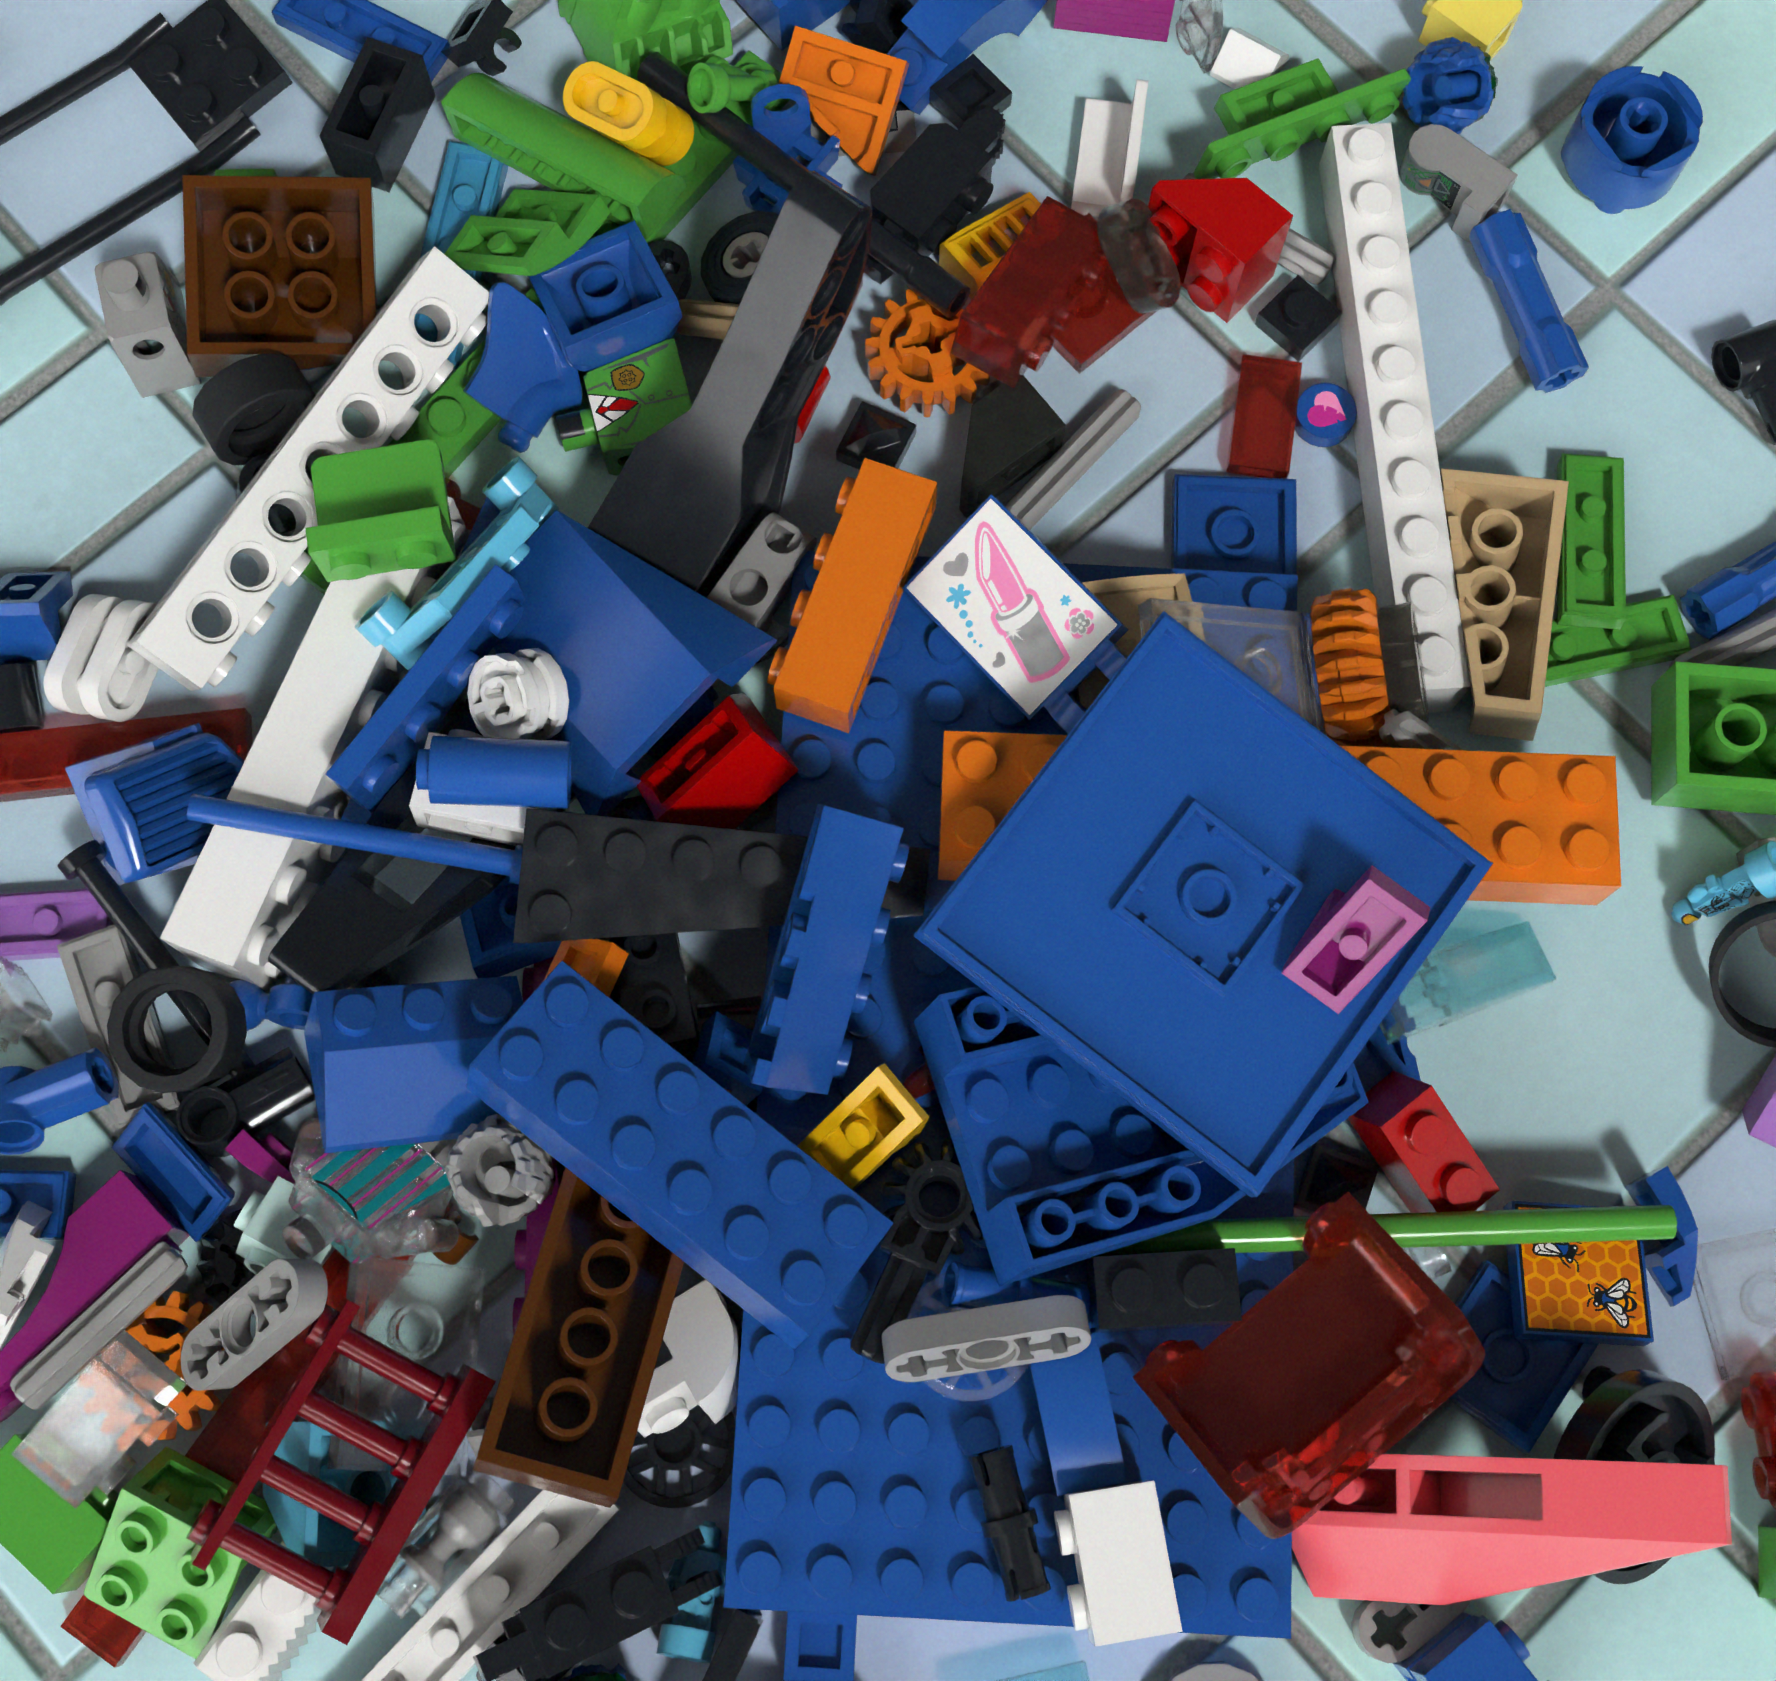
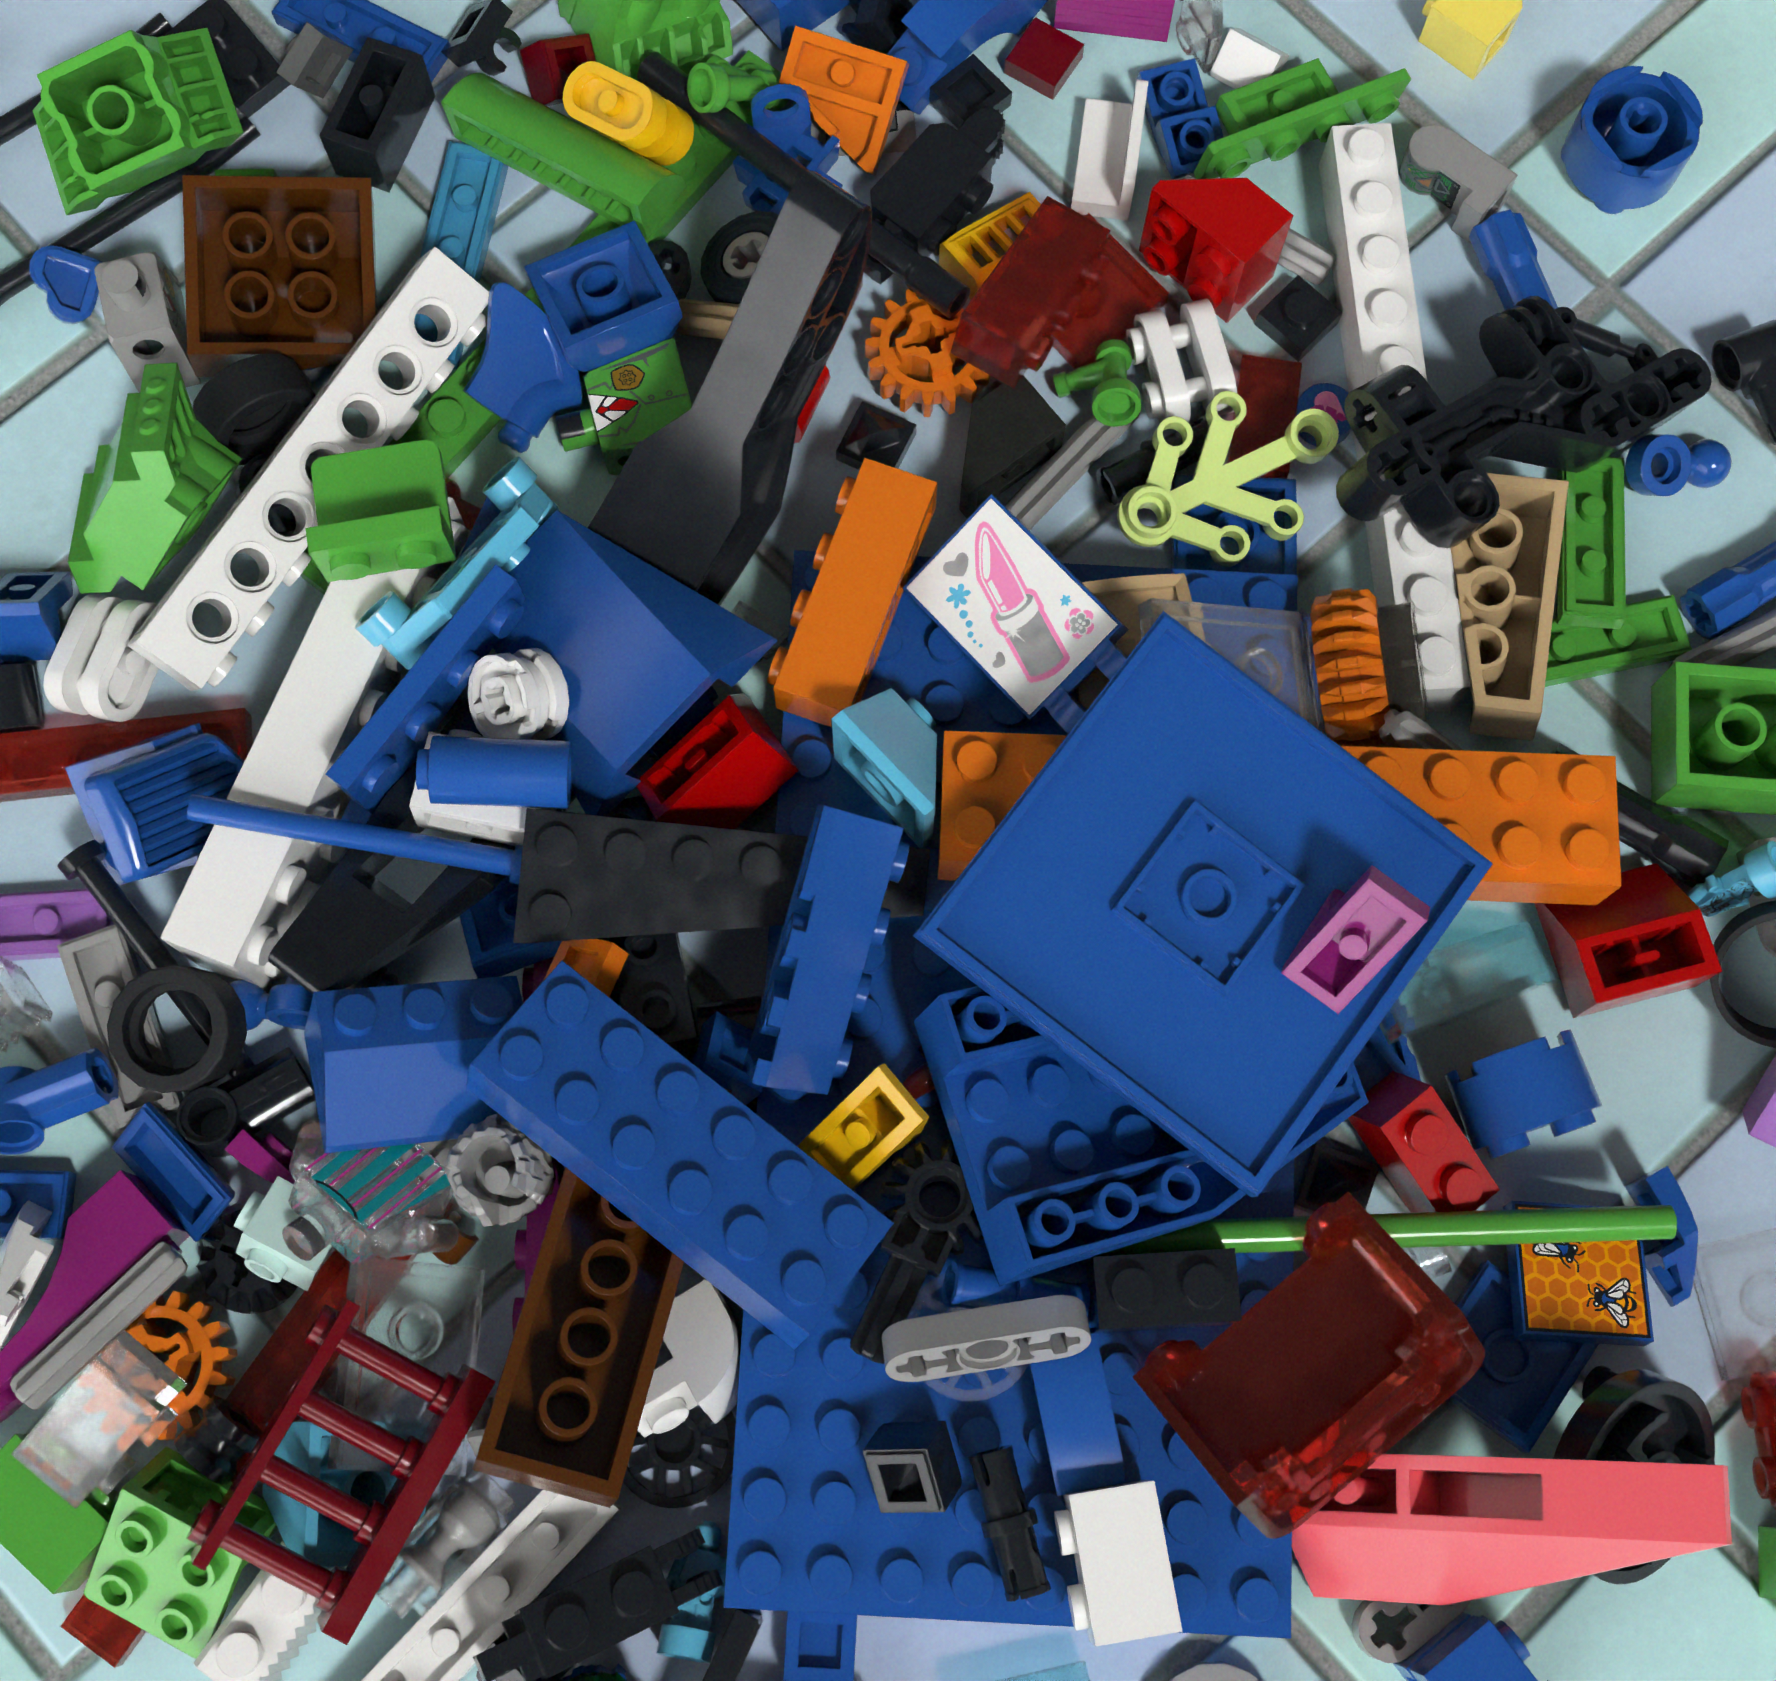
light grey beam [181,1259,328,1391] -> none
bright green slope [444,189,611,276] -> none
light grey leg [707,512,817,633] -> none
clear smoke beam [1097,198,1181,313] -> none
blue piece [1402,37,1498,134] -> none
none -> blue tile [29,245,103,324]
none -> bright green slope [32,28,244,216]
none -> bright green slope [68,362,242,594]
none -> black wheel [174,1396,262,1485]
none -> dark grey plate [276,22,354,99]
none -> dark red slope [520,33,596,106]
none -> medium azure slope [831,688,937,848]
none -> black slope [863,1421,962,1513]
none -> dark red tile [1004,17,1084,100]
none -> bright green piece [1053,339,1141,427]
none -> black pin [1096,418,1209,505]
none -> yellowish green plant [1117,391,1339,567]
none -> white brick [1126,298,1237,423]
none -> blue slope [1136,58,1224,179]
none -> black beam [1336,296,1712,549]
none -> blue brick [1444,1030,1602,1159]
none -> red slope [1534,863,1722,1018]
none -> black axle [1550,743,1729,888]
none -> blue plate [1625,434,1732,496]

